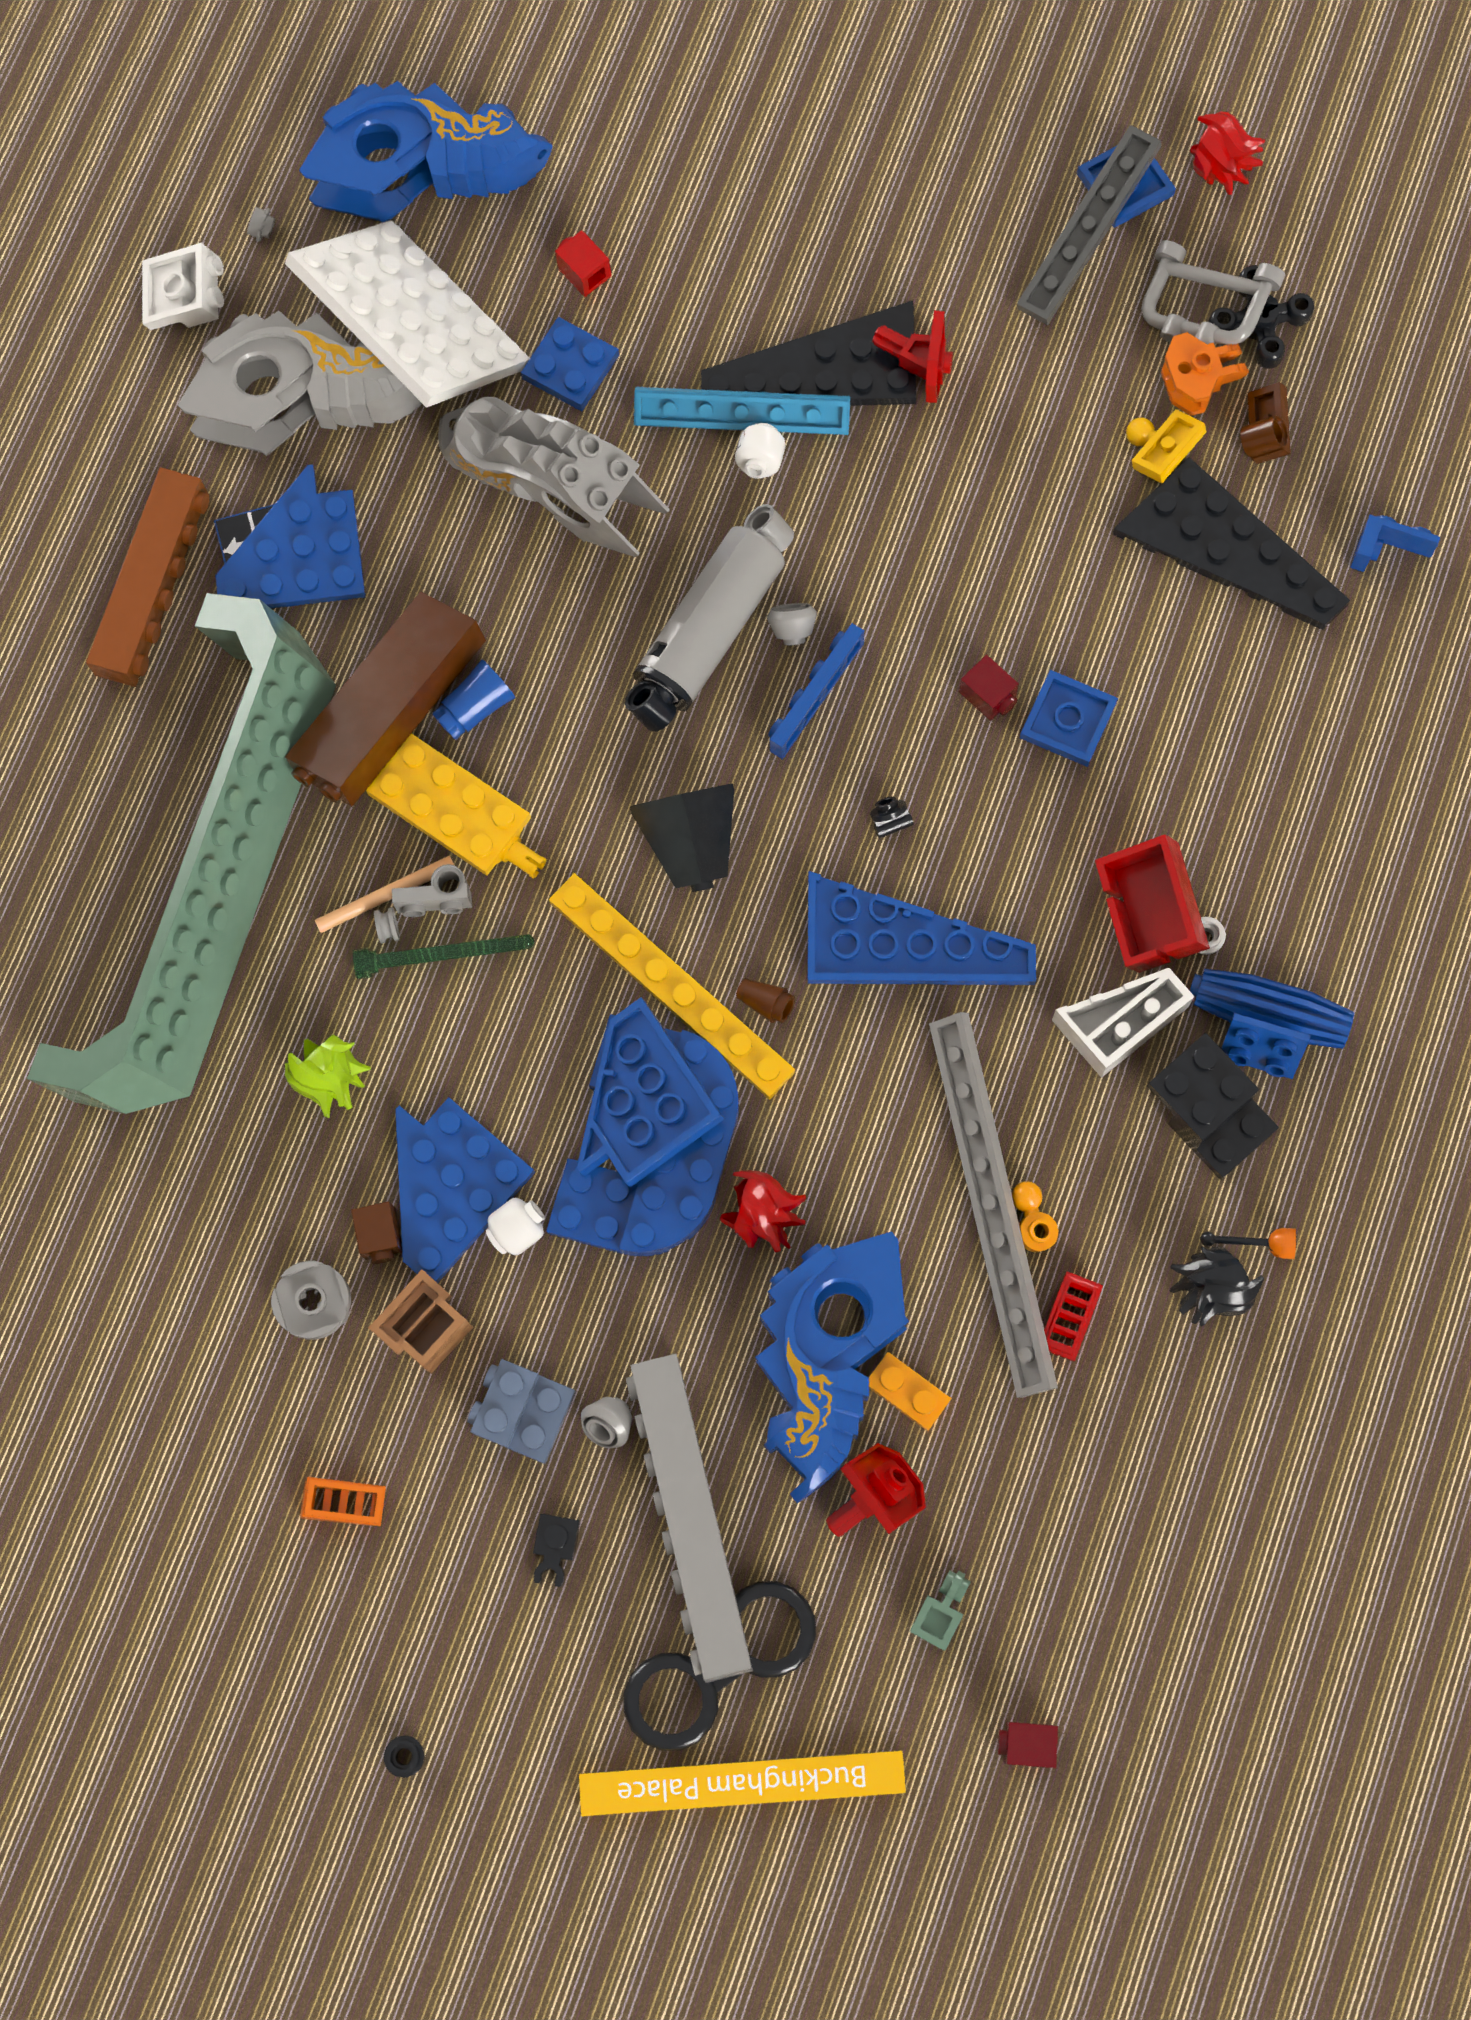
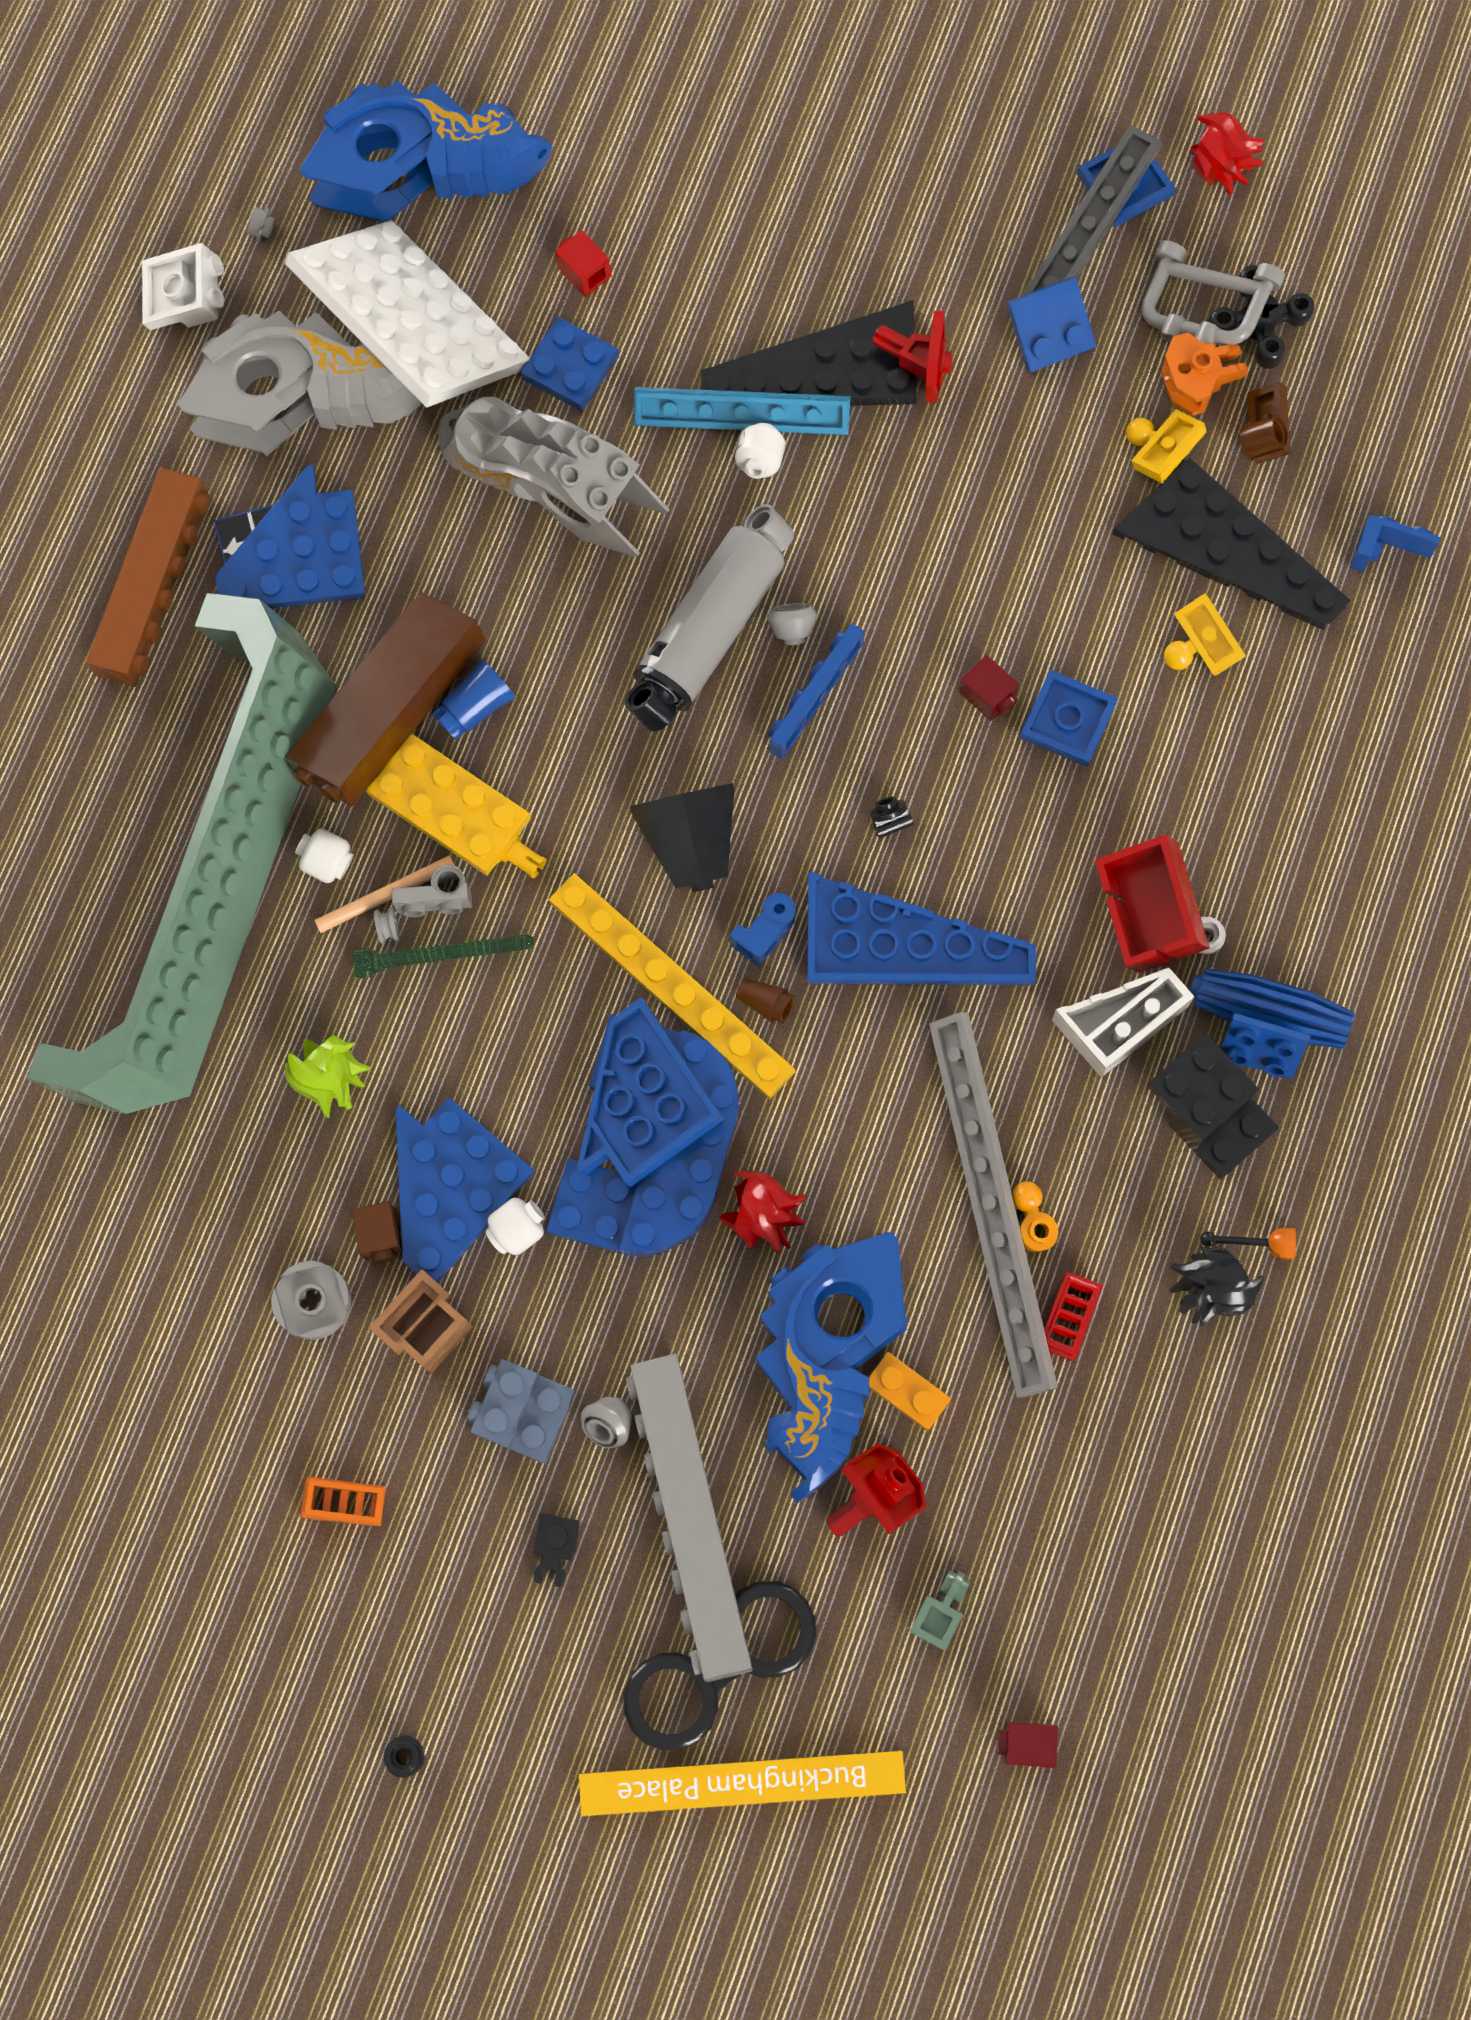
none -> white head [295,828,354,883]
none -> blue leg [729,893,796,967]
none -> blue plate [1006,277,1097,372]
none -> yellow plate [1164,593,1246,676]

